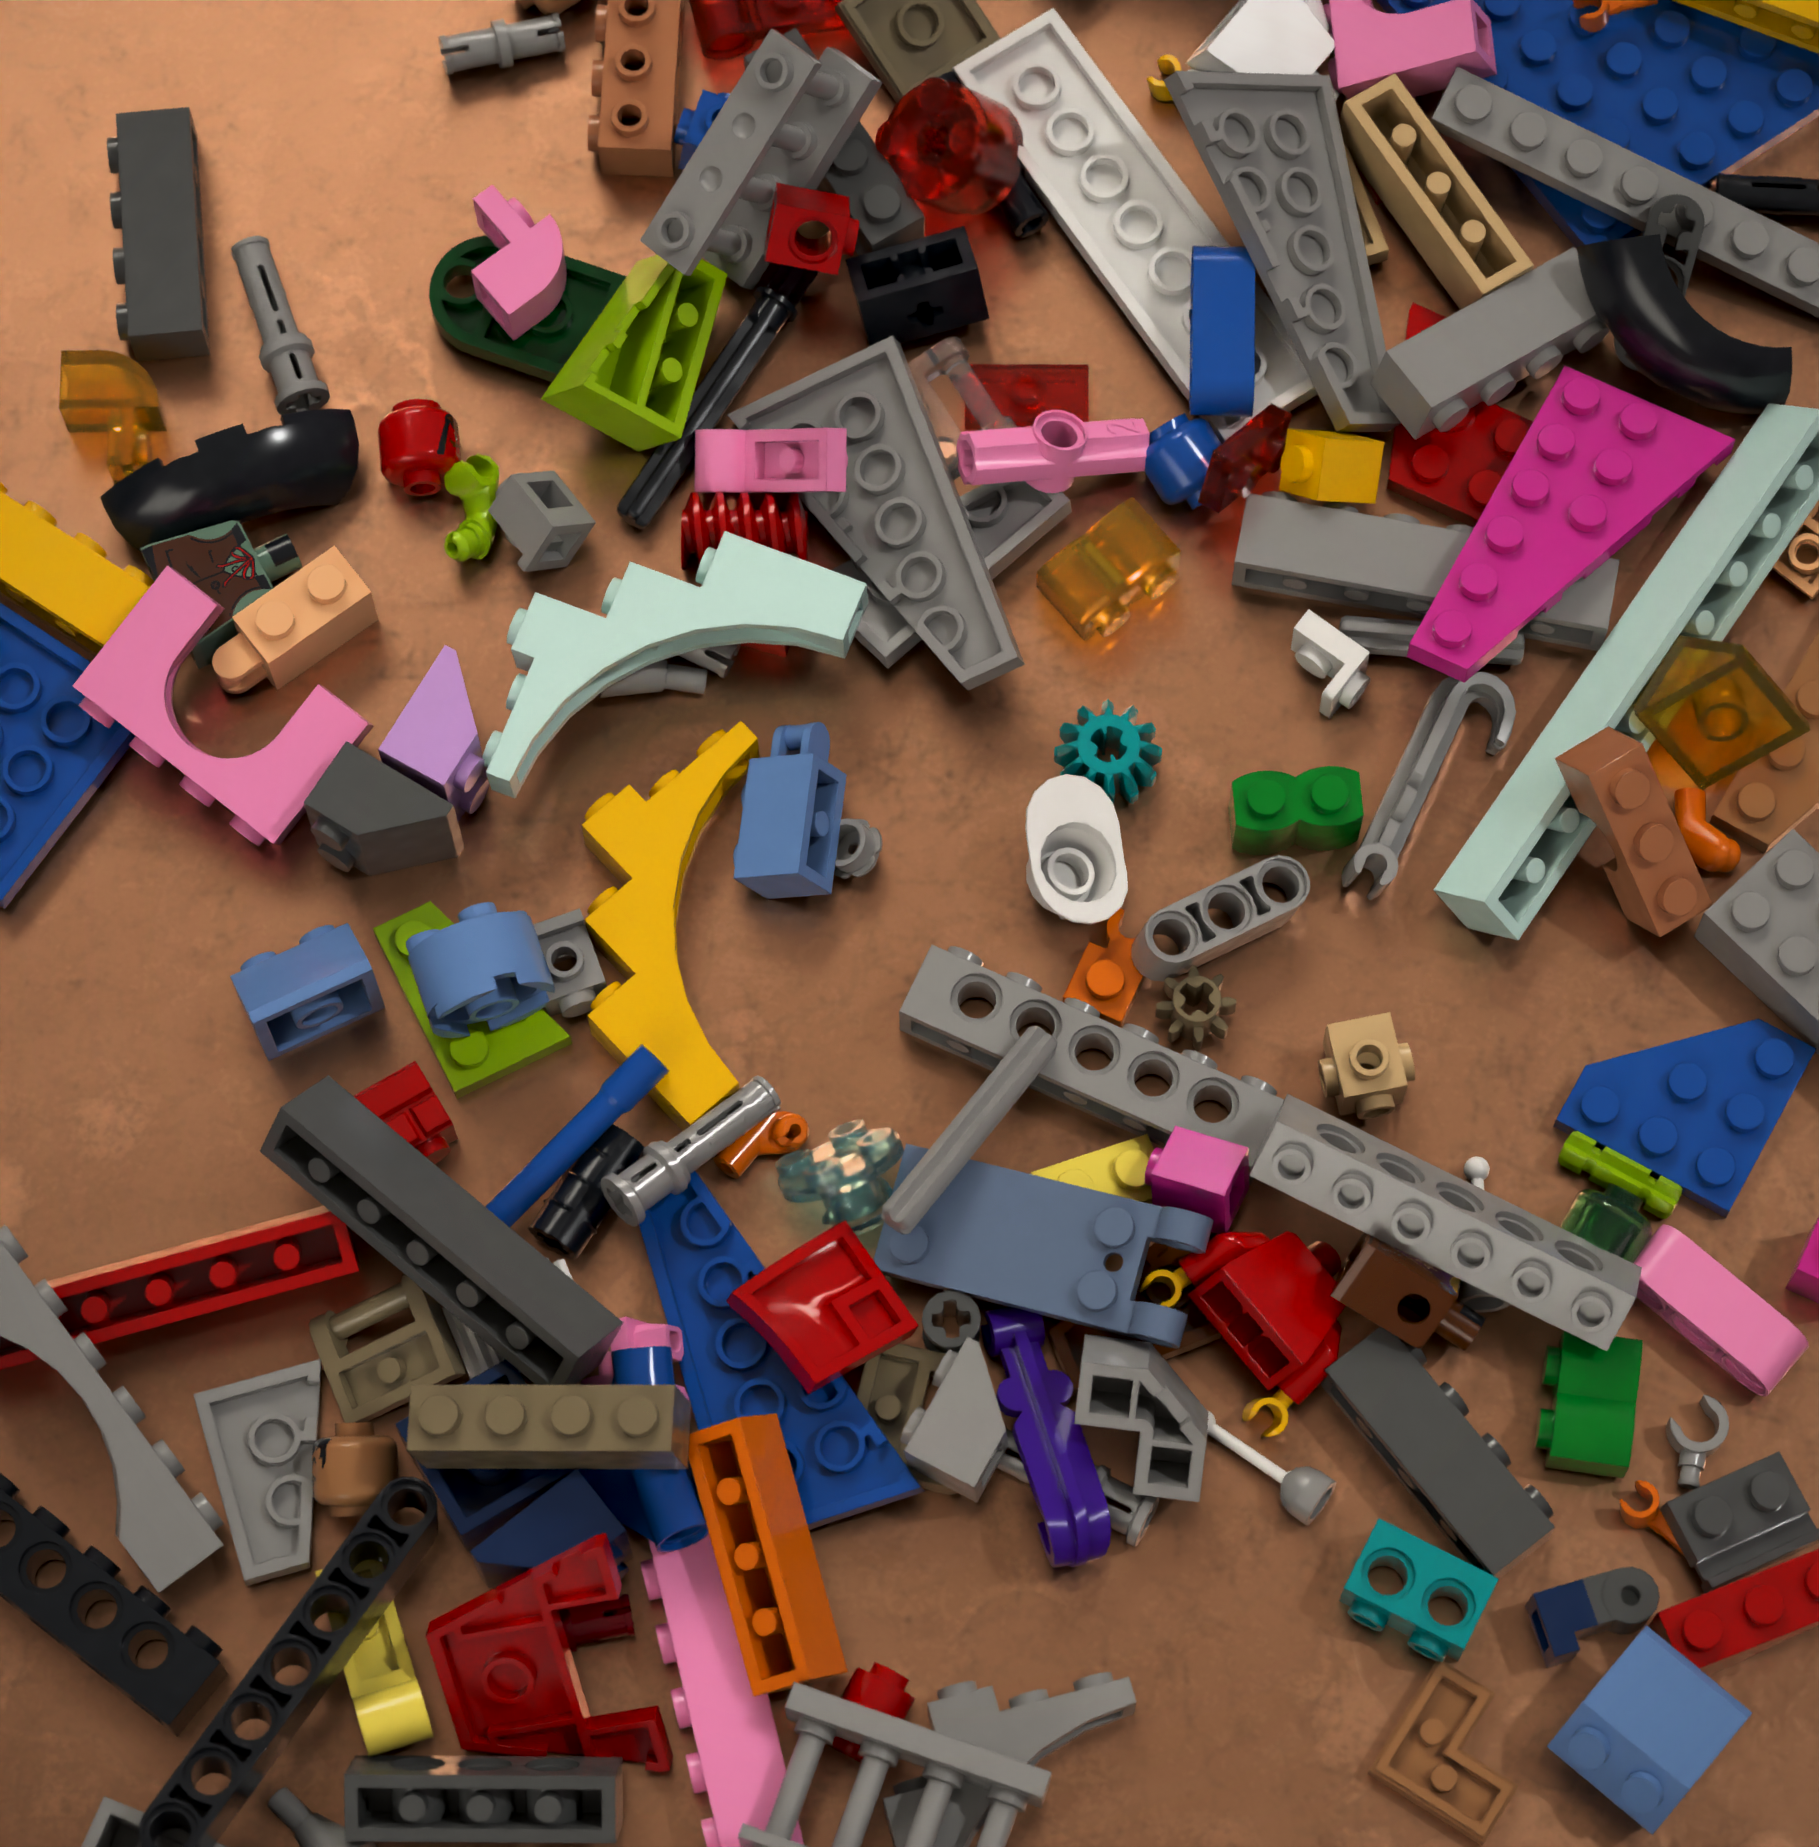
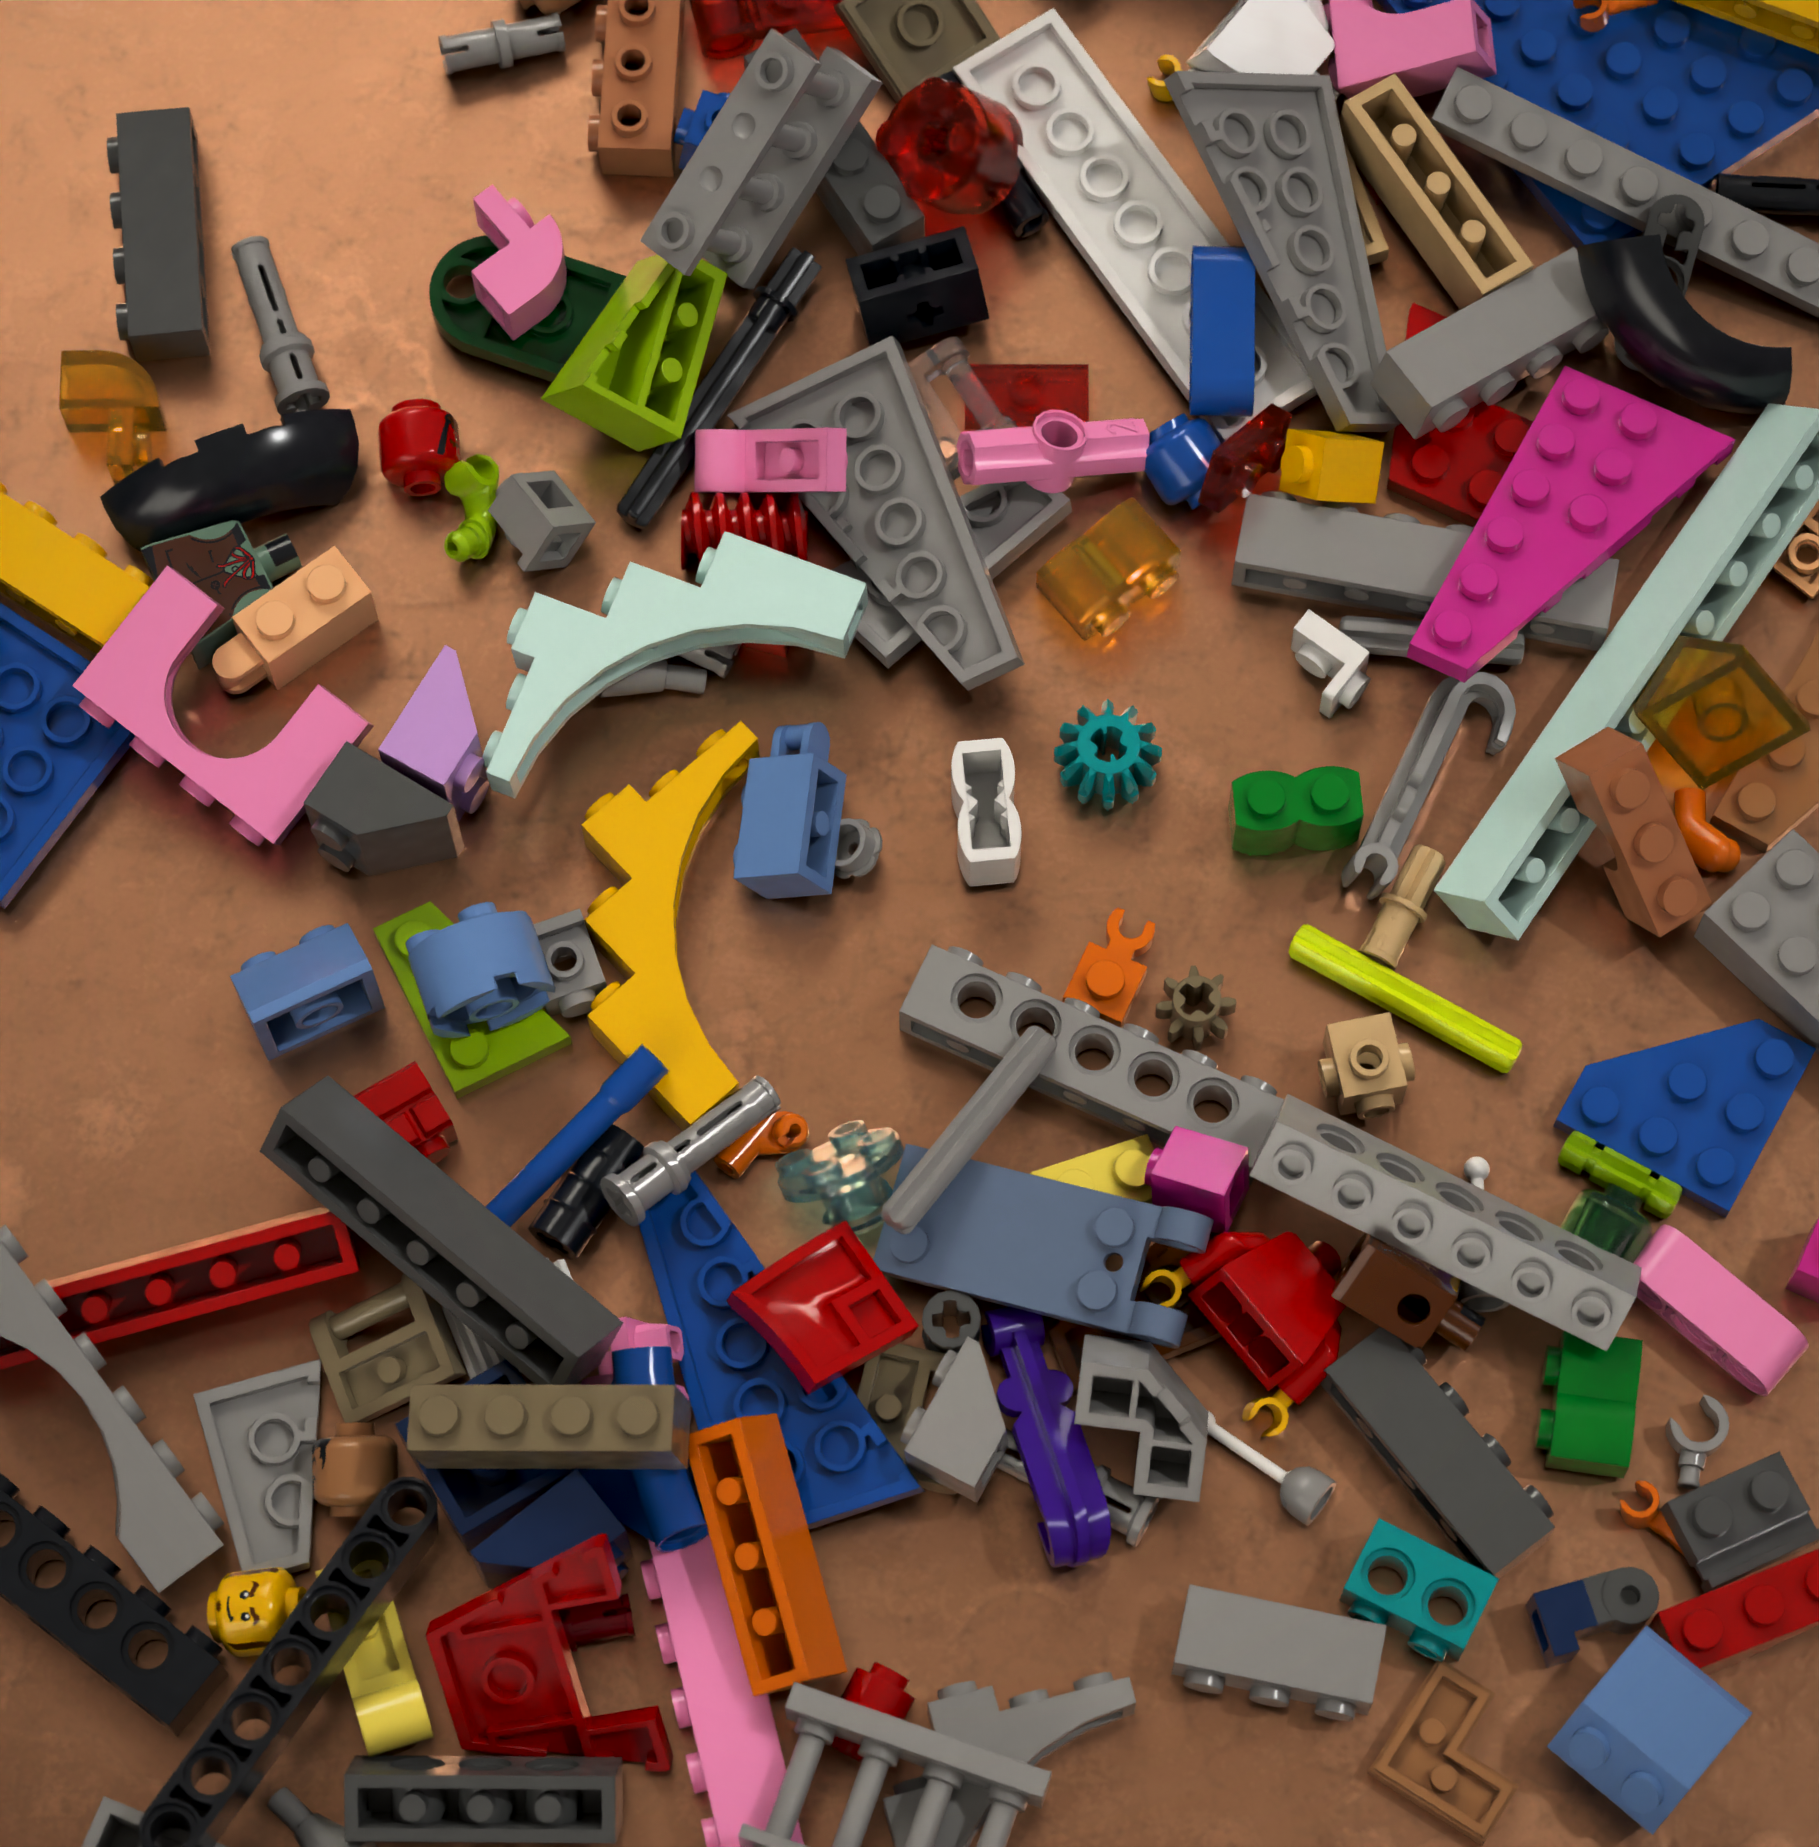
red brick [765,183,859,275] -> none
white piece [1025,774,1128,925] -> none
light grey beam [1131,855,1310,982] -> none
none -> yellow head [207,1567,307,1657]
none -> white brick [951,738,1022,887]
none -> light grey brick [1171,1584,1387,1721]
none -> neon yellow axle [1288,924,1523,1073]
none -> tan axle [1358,844,1445,970]

